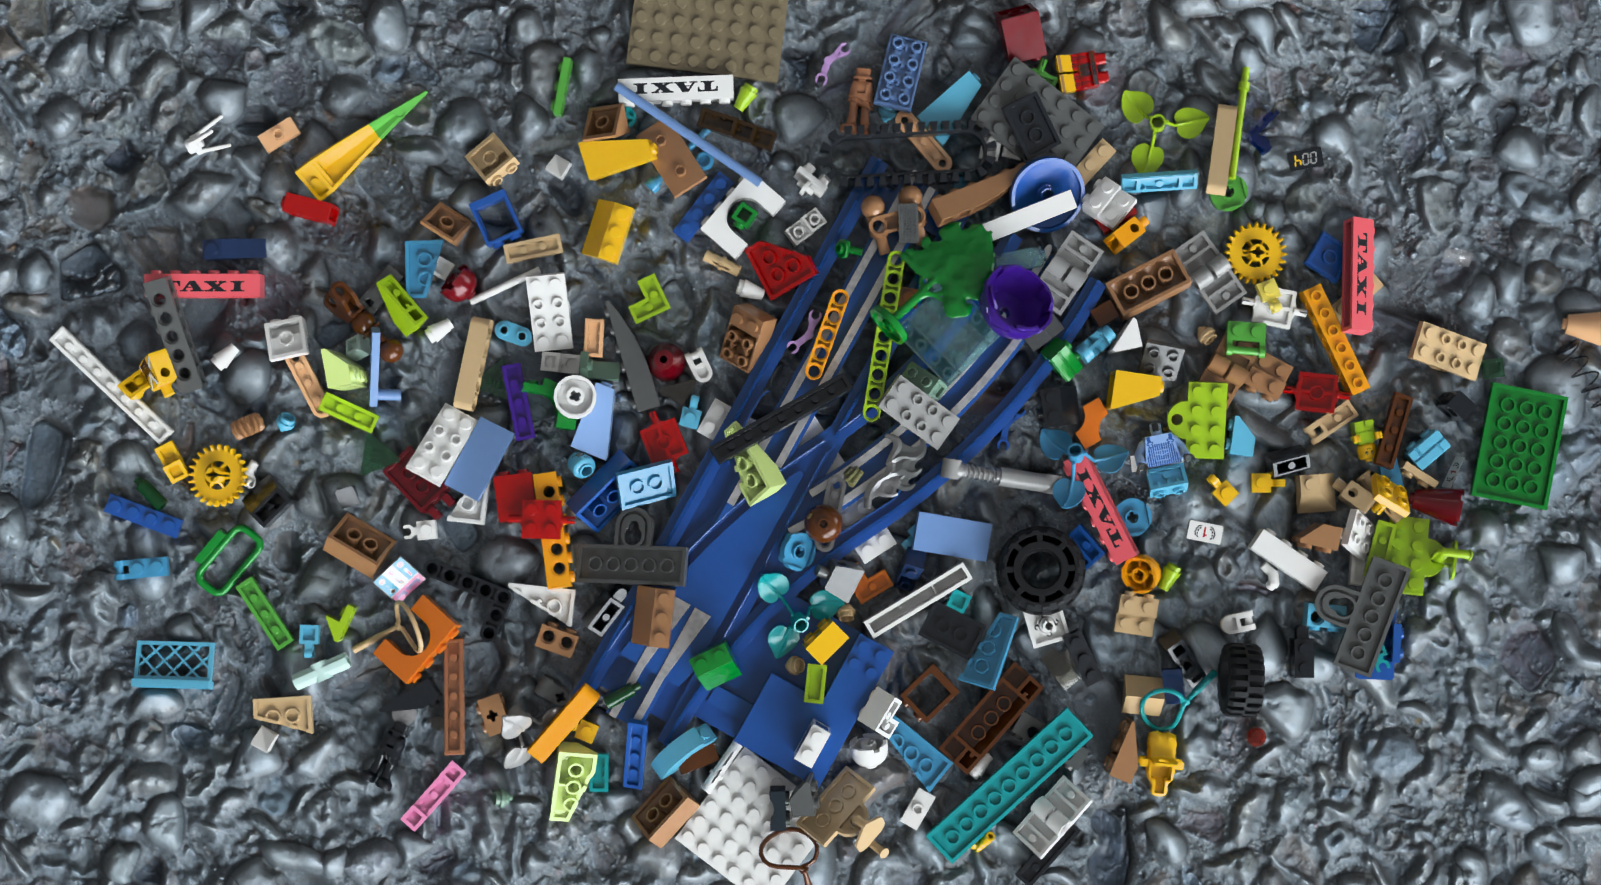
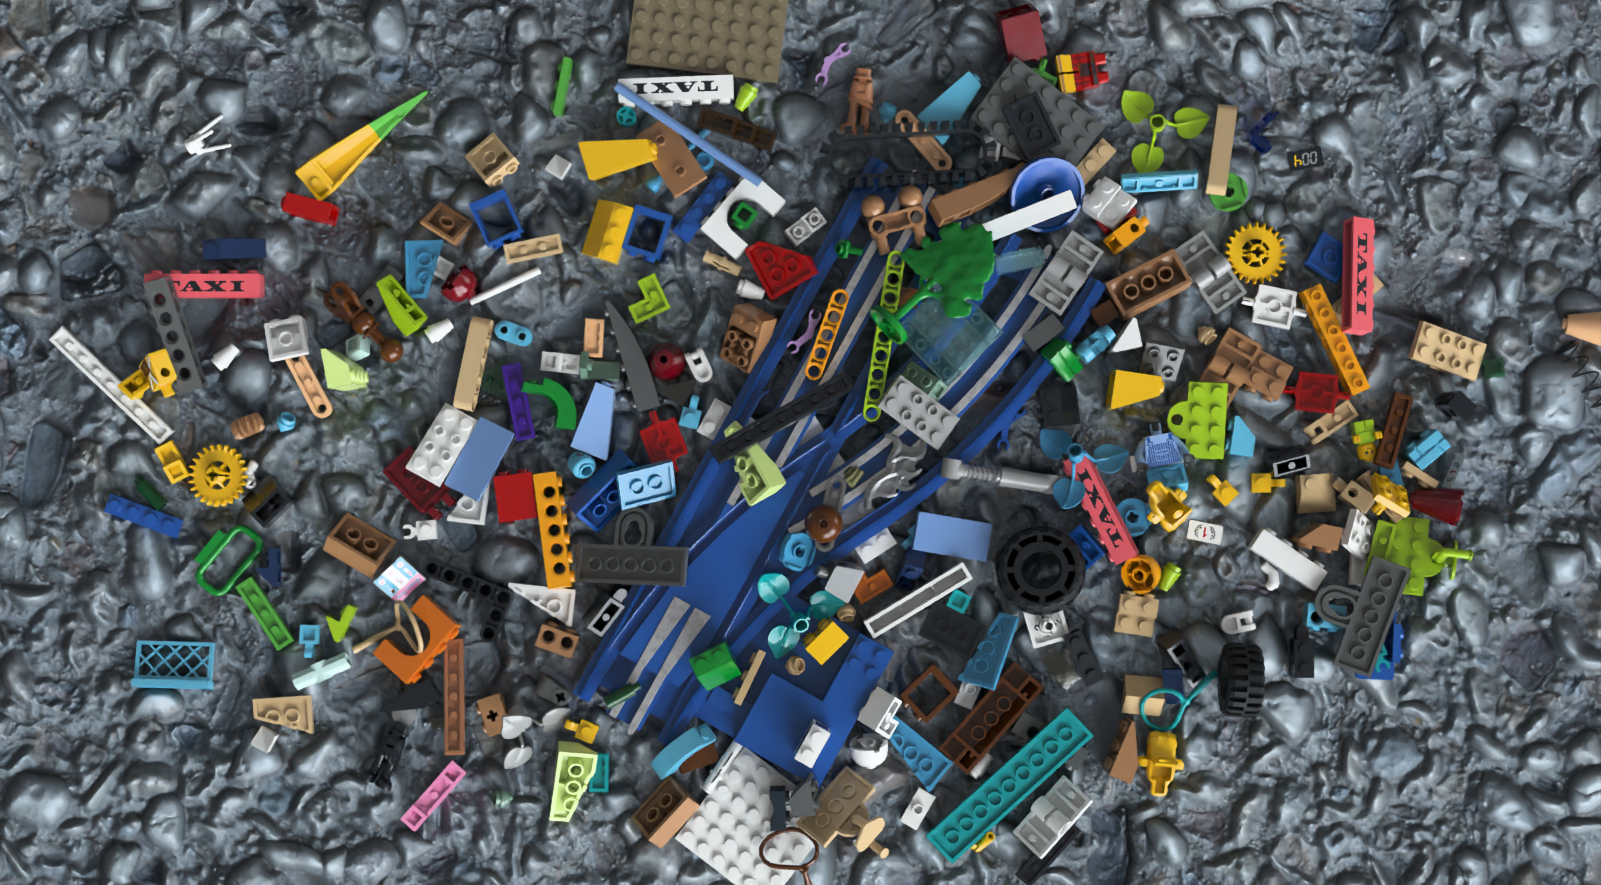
dark azure plate [113,556,170,580] -> none
light nougat plate [257,117,301,153] -> none
lime plate [317,391,379,434] -> none
slope [335,485,360,509] -> none
clear green piece [360,433,401,475] -> none
piece [368,327,401,407] -> none
red plate [508,499,575,539] -> none
white plate [526,272,574,352] -> none
light orange beam [526,683,601,764] -> none
white wheel [554,375,597,419] -> none
medium nougat slope [582,103,630,142] -> none
blue plate [623,718,649,790] -> none
medium nougat slope [631,585,676,649] -> none
white hips [794,163,829,198] -> none
lime tile [804,663,827,704] -> none
medium blue tile [873,33,928,113] -> none
dark grey tile [898,203,919,243] -> none
dark purple piece [979,265,1054,340] -> none
orange tile [1075,397,1108,449] -> none
bright green plate [1225,321,1266,358] -> none
lime bar [1228,67,1250,180] -> none
clear red plate [1246,727,1266,747] -> none
light yellow plate [1255,278,1282,314] -> none
green plate [1469,382,1569,510] -> none
none -> dark blue slope [254,547,282,587]
none -> blue window [622,204,673,263]
none -> tan plate [732,649,766,706]
none -> white plate [953,681,981,710]
none -> yellow piece [1146,480,1192,532]

